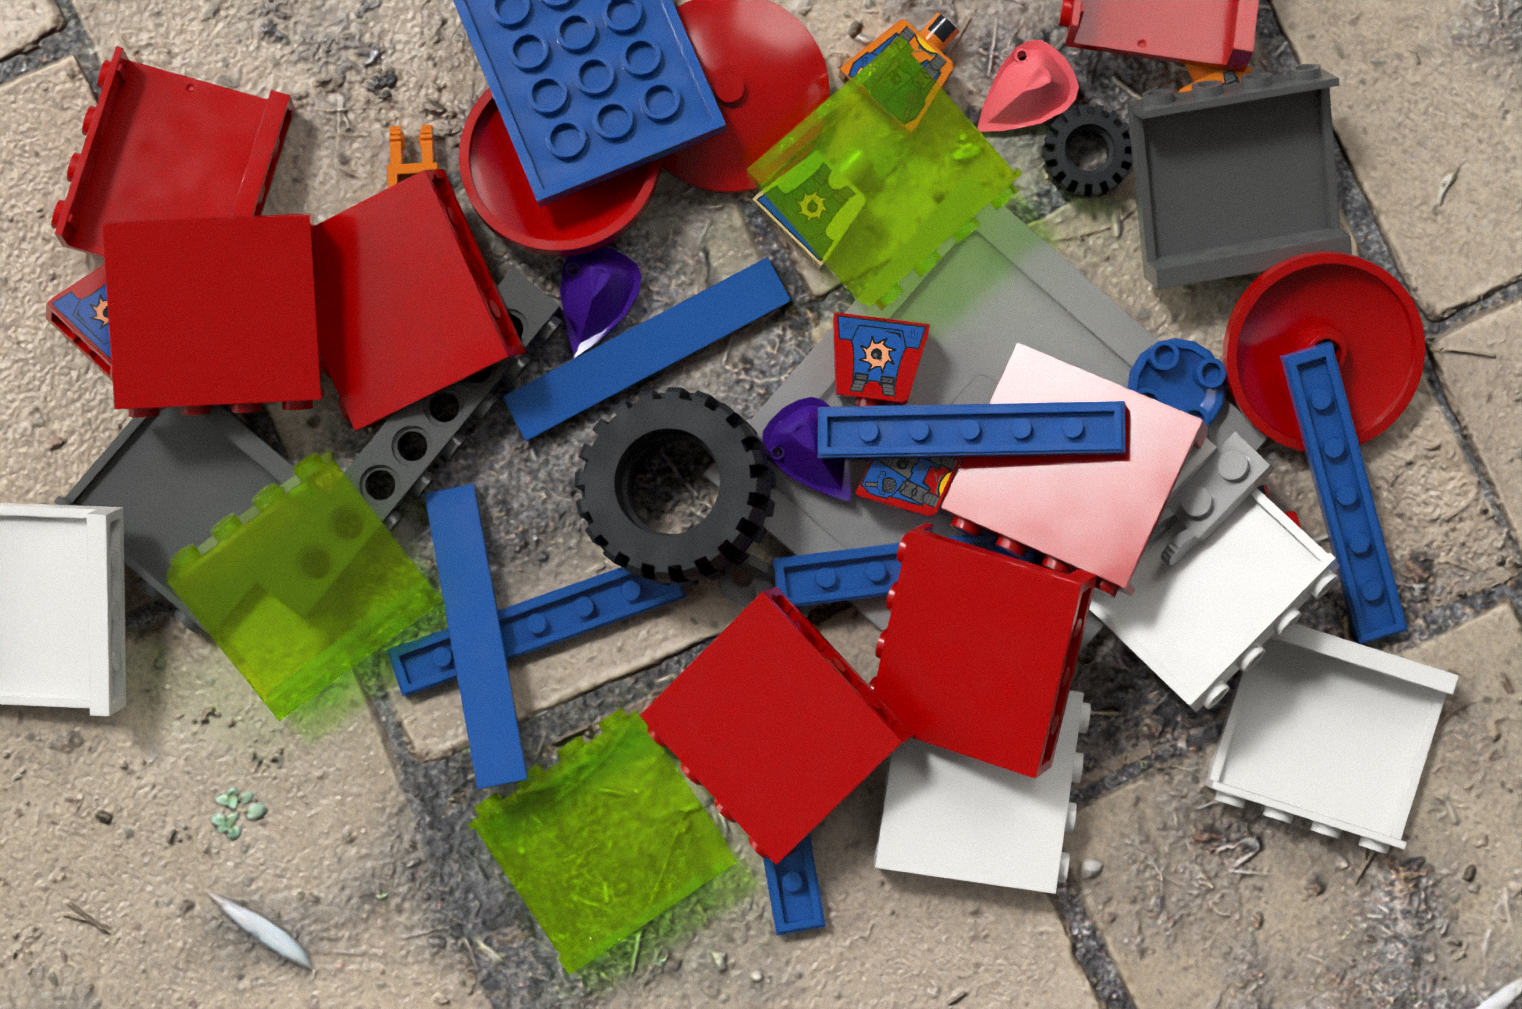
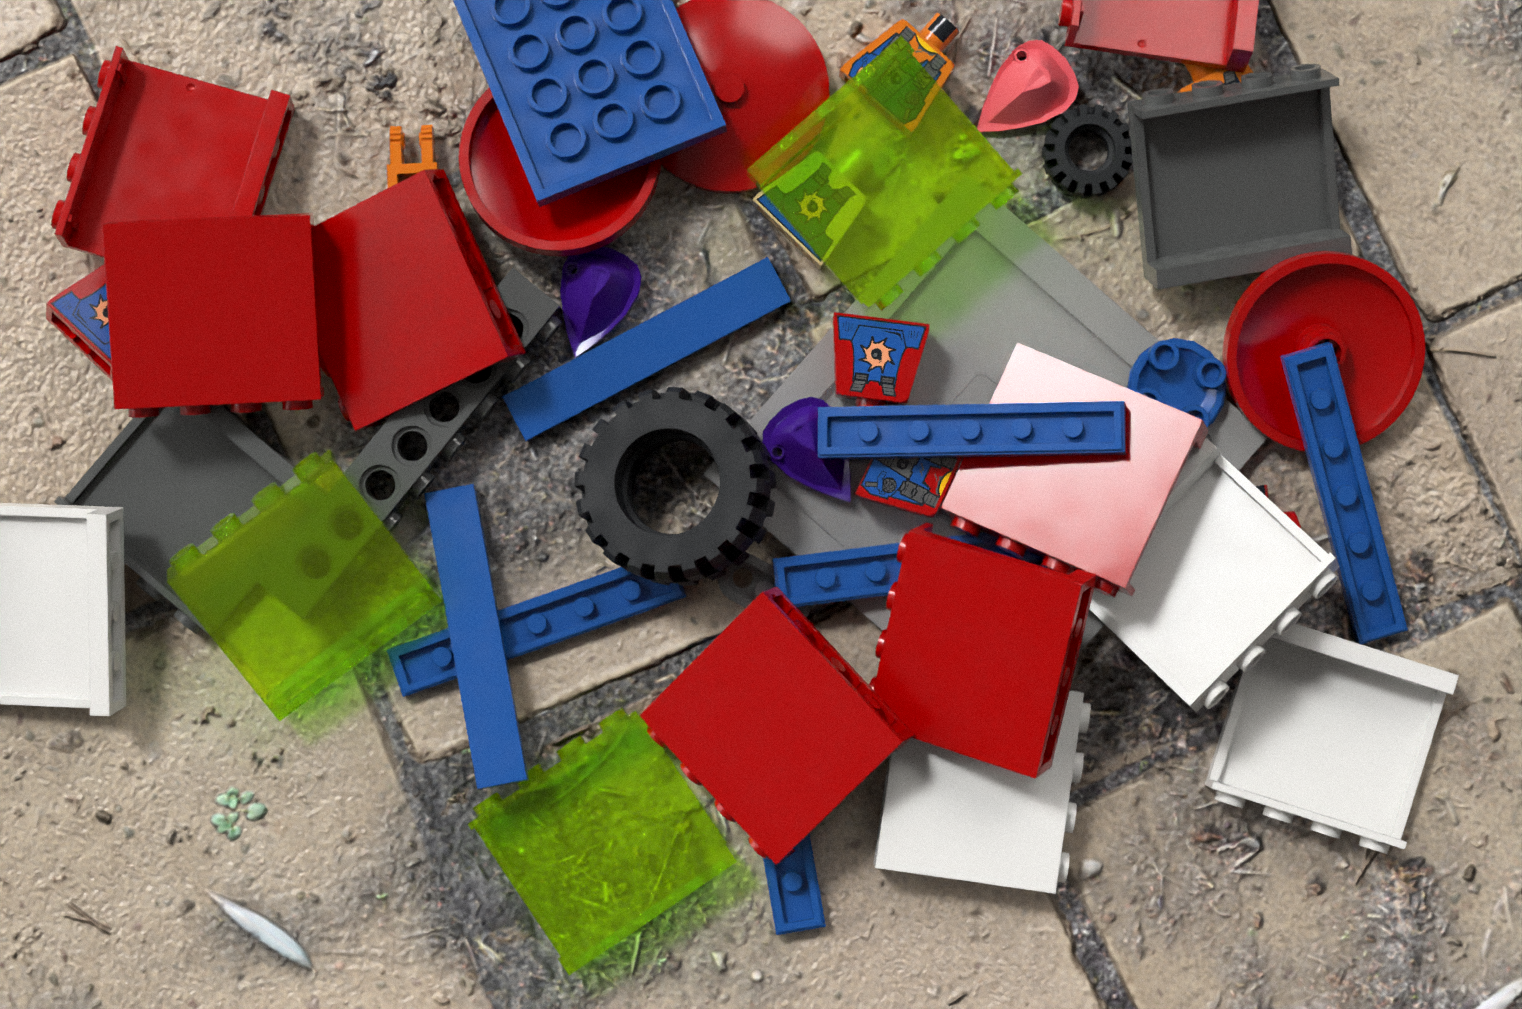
light grey hinge [1148,431,1274,566] -> none

